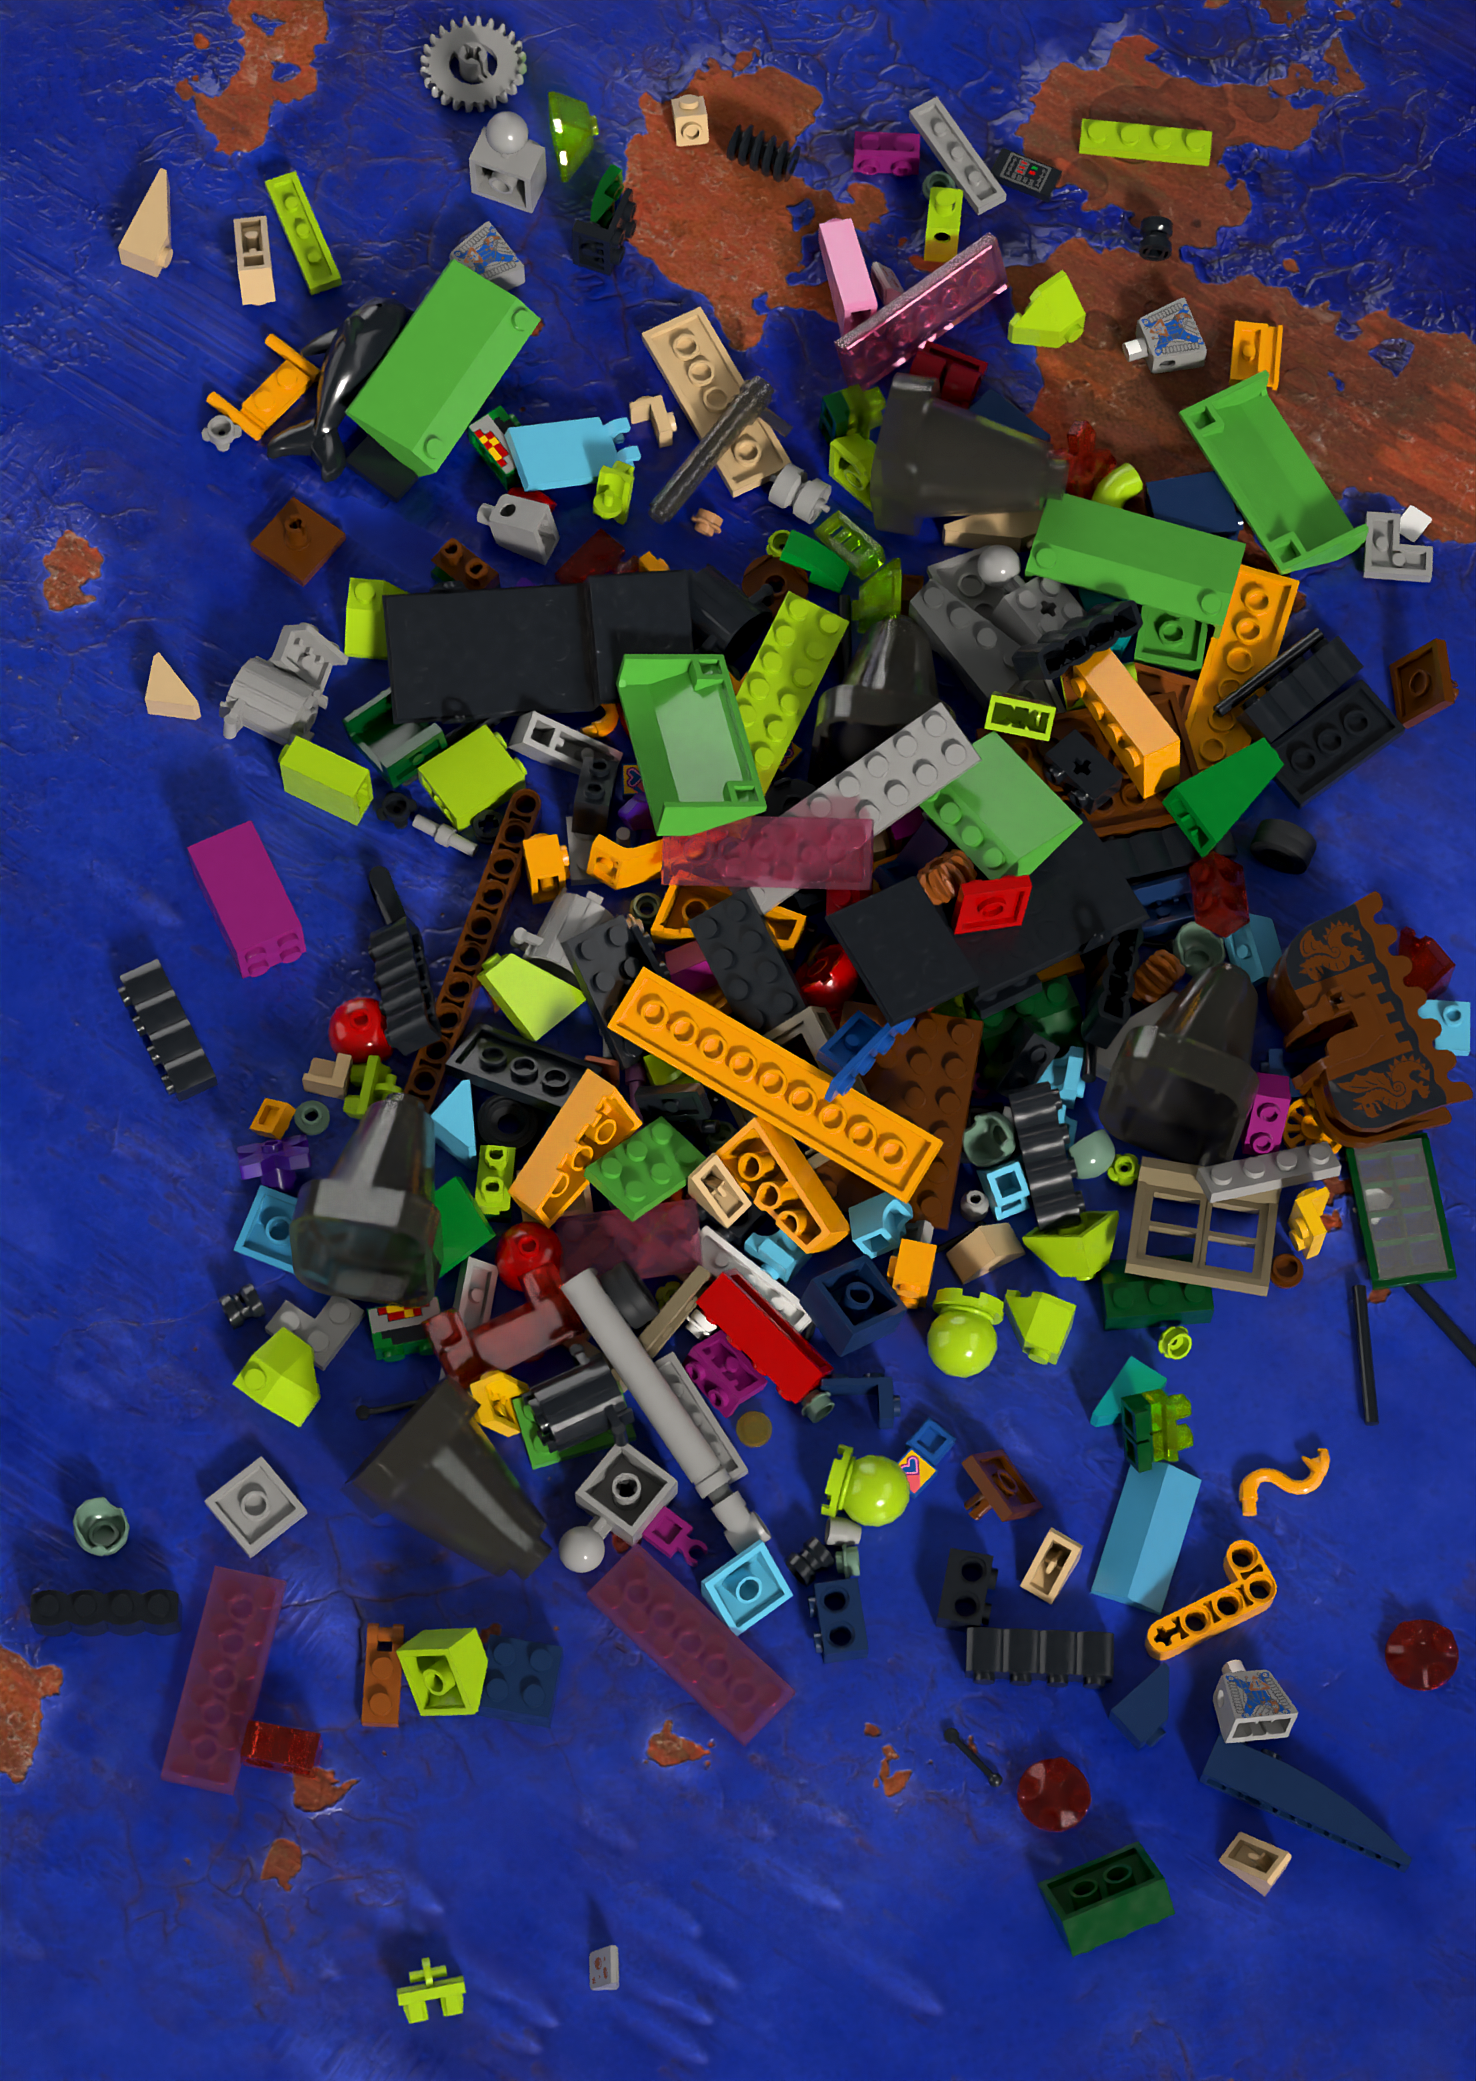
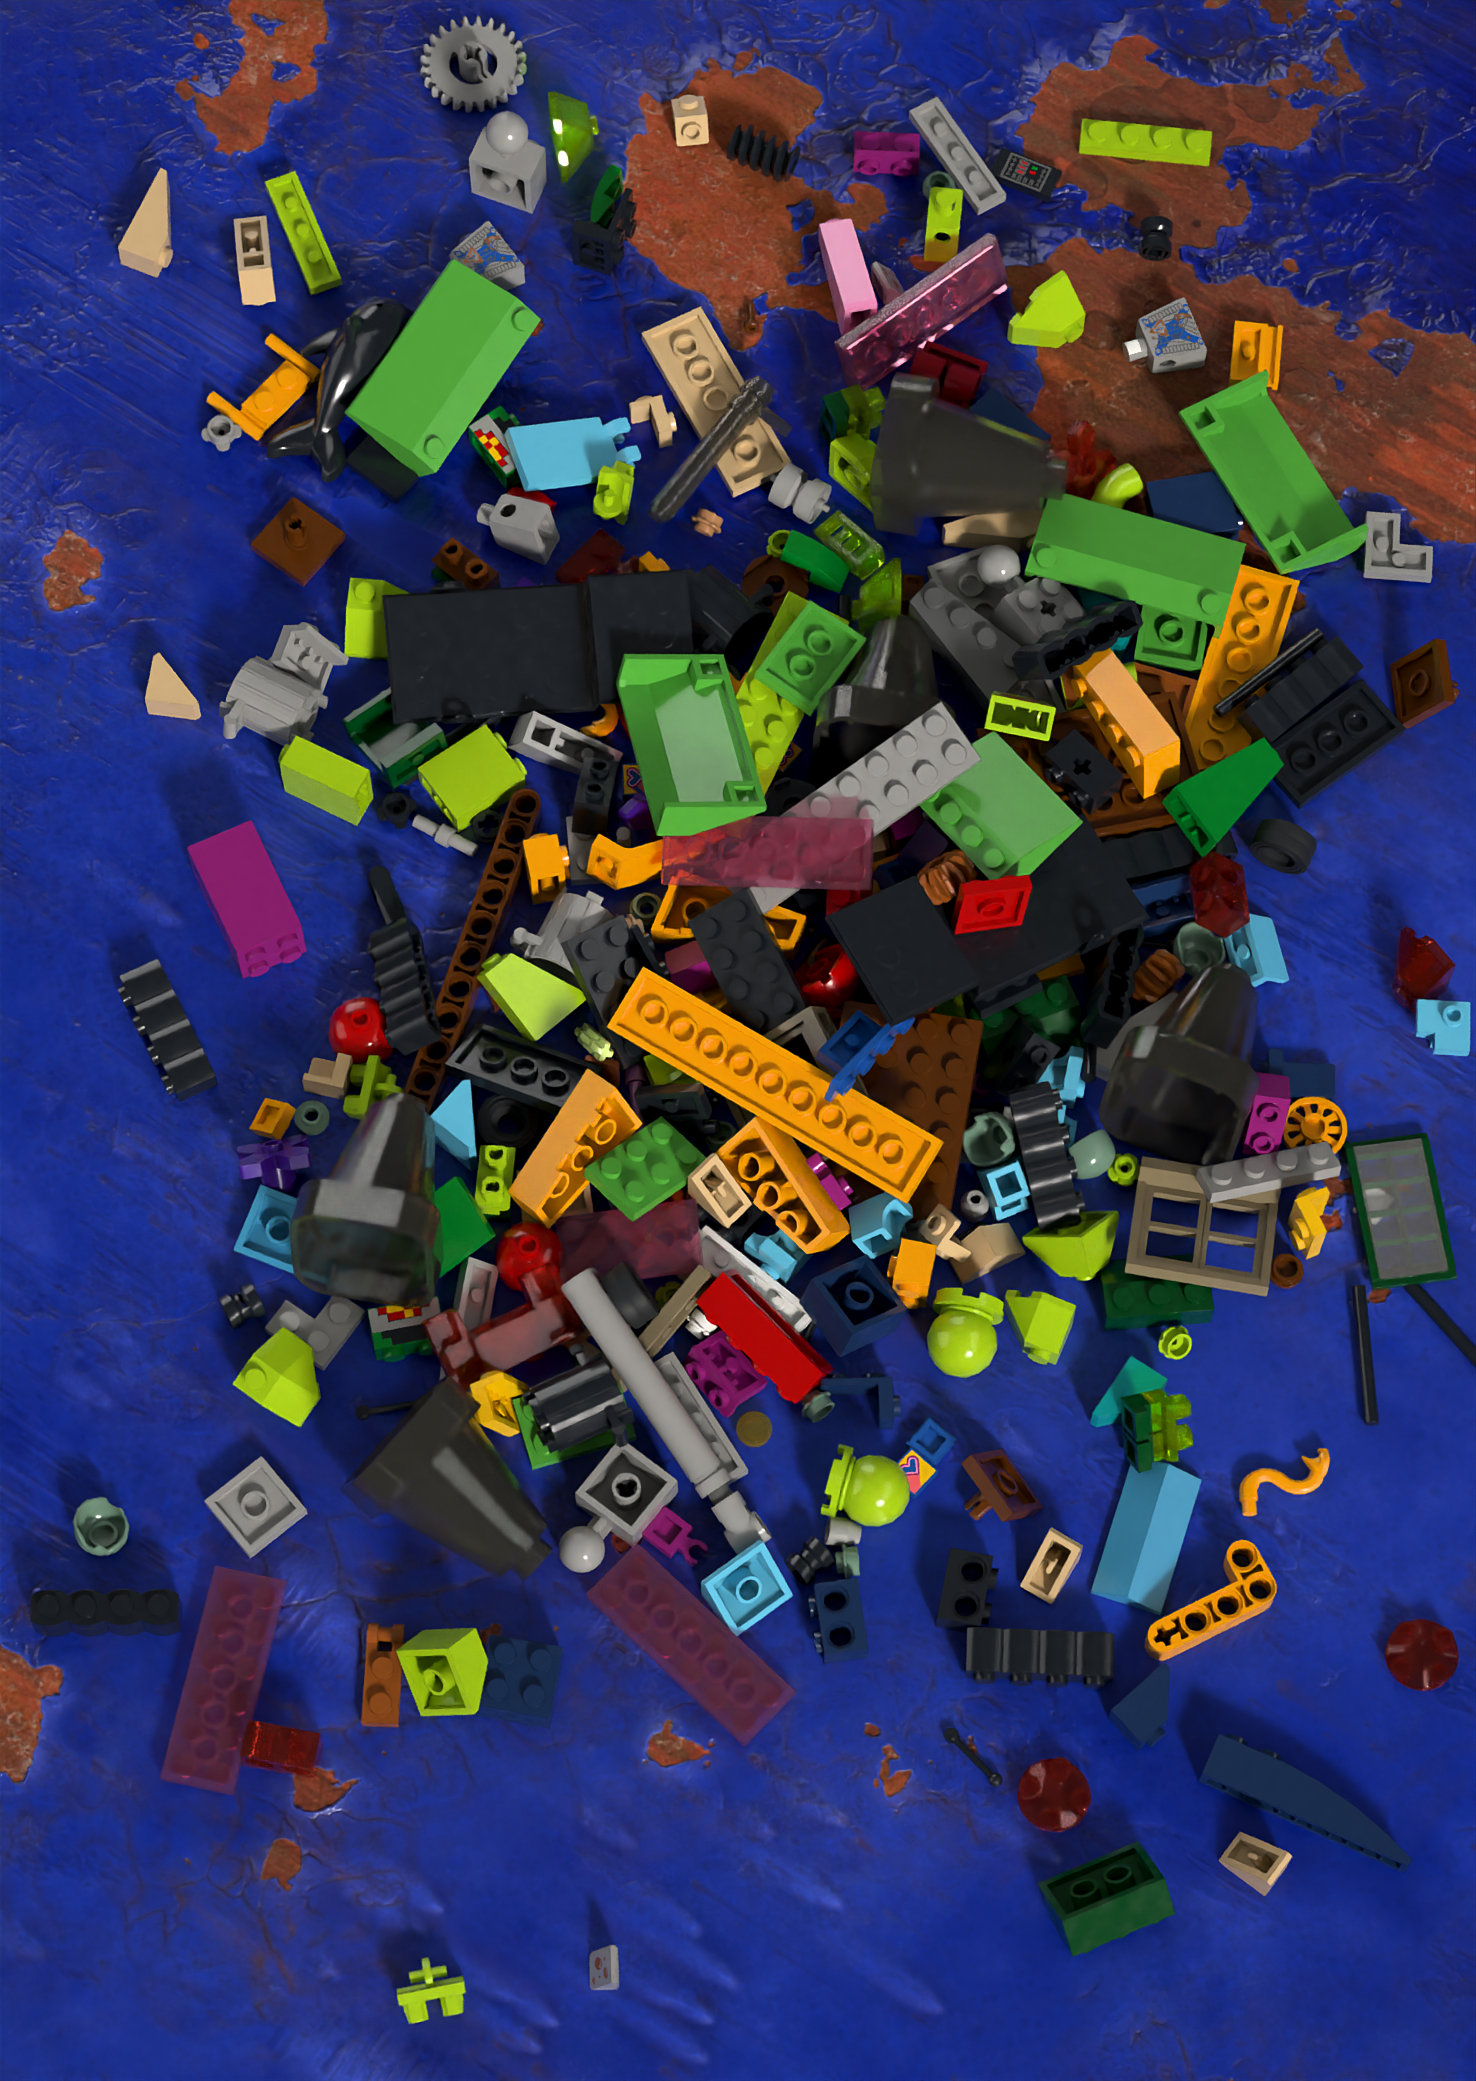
light grey torso [1213,1660,1298,1744] -> none
reddish brown animal [1266,891,1473,1149] -> none
white sticker [1400,505,1432,542] -> none
none -> yellowish green axle [574,1023,614,1062]
none -> reddish brown piece [744,303,760,333]
none -> bright green plate [754,600,867,716]
none -> magenta plate [806,1152,854,1211]
none -> tan bracket [918,1204,971,1263]

